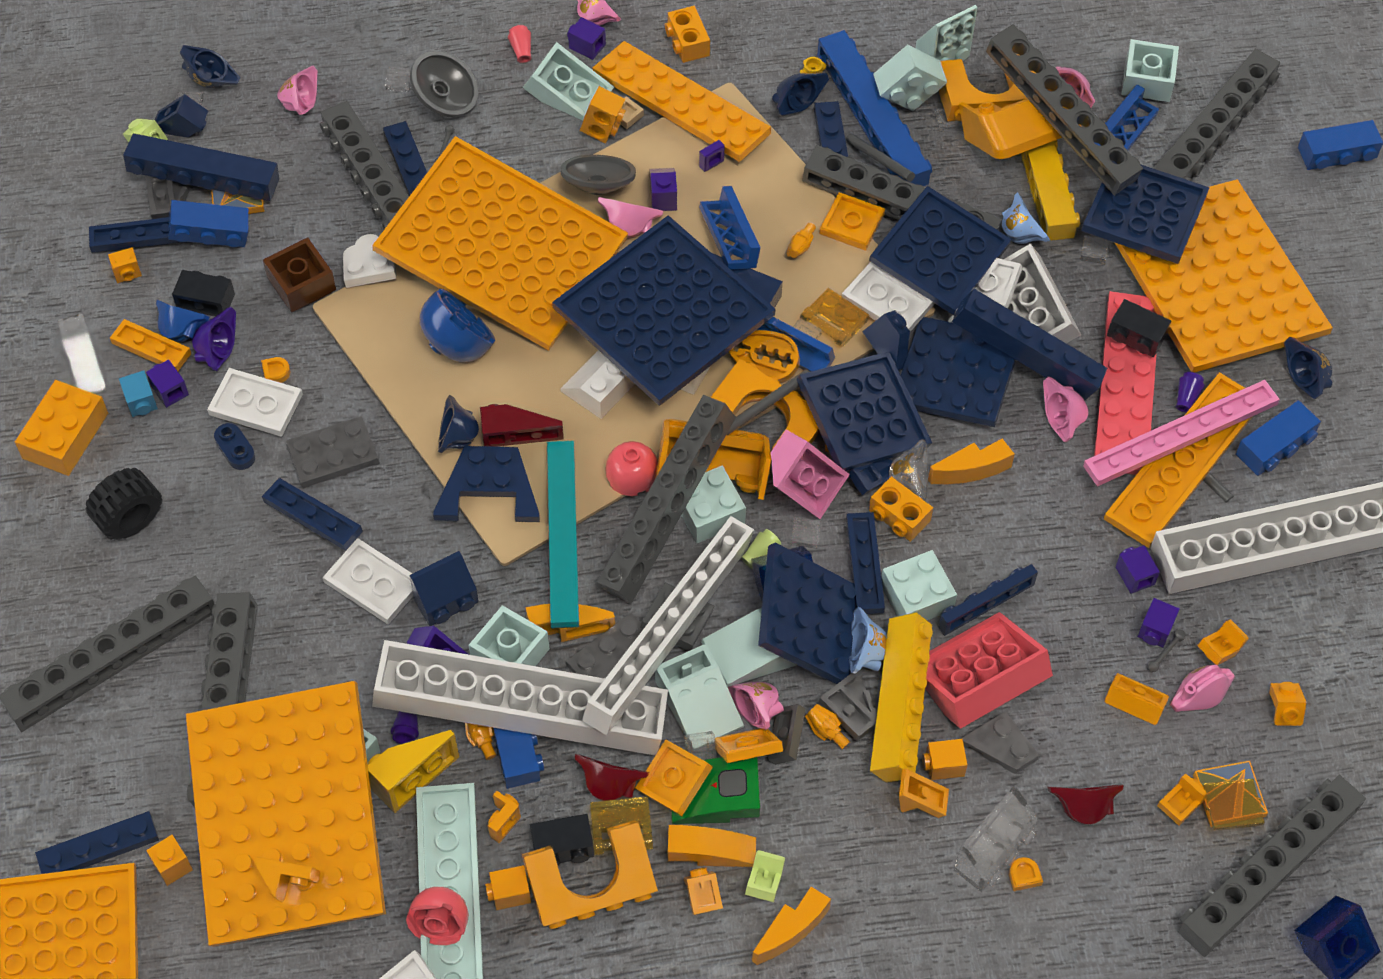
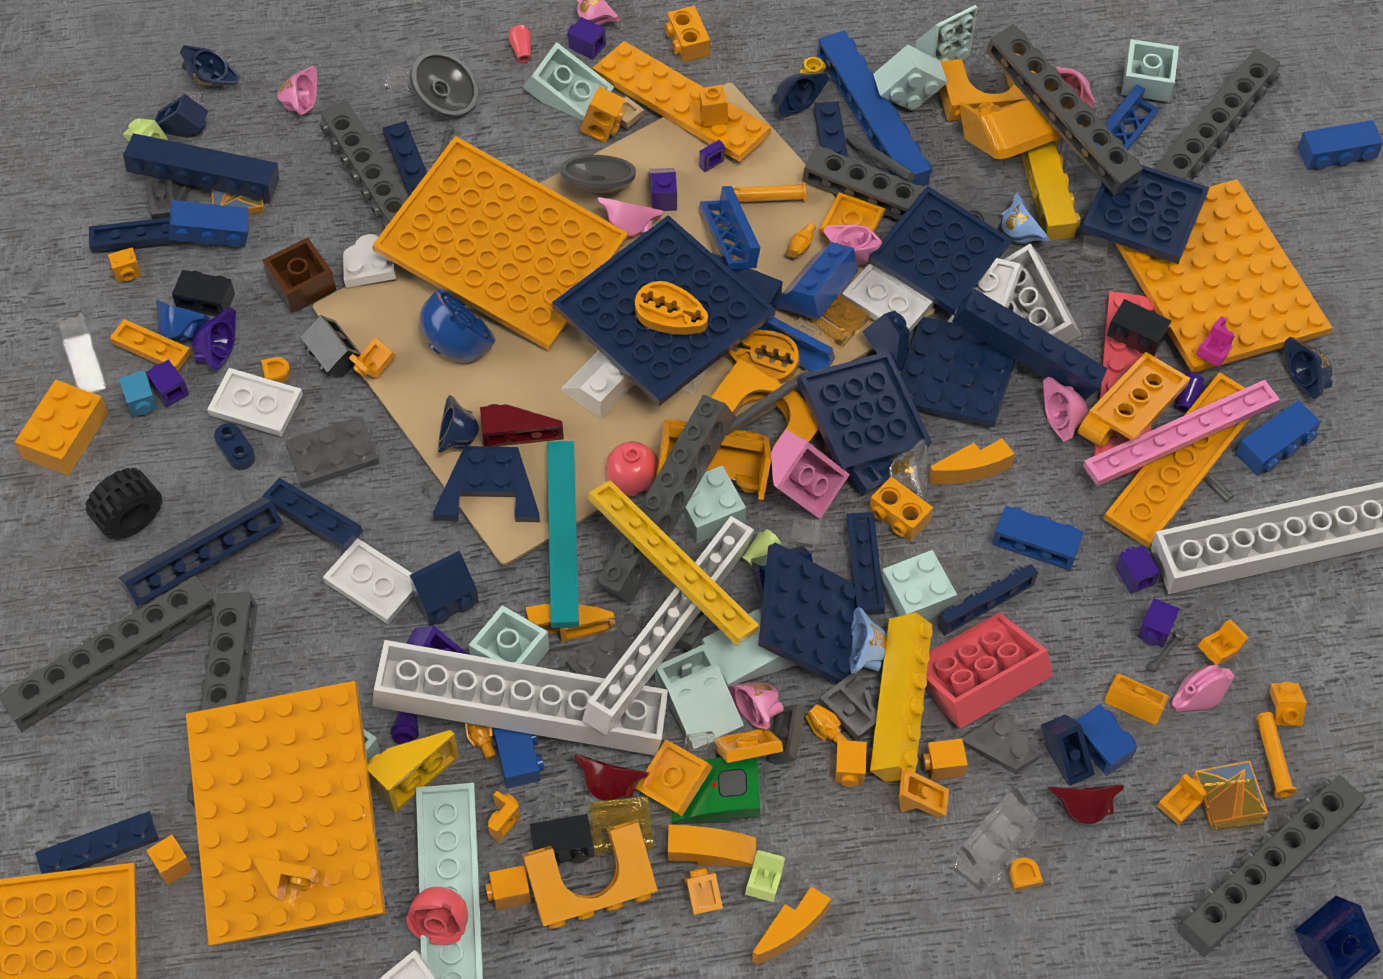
none -> dark blue brick [118,497,283,606]
none -> brick [300,315,361,377]
none -> light orange bracket [349,337,396,379]
none -> yellow plate [588,480,759,645]
none -> light orange piece [635,281,708,335]
none -> light orange brick [699,85,728,127]
none -> light orange pin [732,182,806,202]
none -> blue slope [774,242,858,320]
none -> bright pink hat [823,225,882,266]
none -> light orange brick [835,740,867,787]
none -> blue brick [993,505,1084,571]
none -> dark blue slope [1041,714,1095,786]
none -> blue brick [1075,704,1138,776]
none -> light orange hinge [1078,352,1190,448]
none -> dark pink slope [1196,316,1235,367]
none -> light orange pin [1255,712,1298,799]

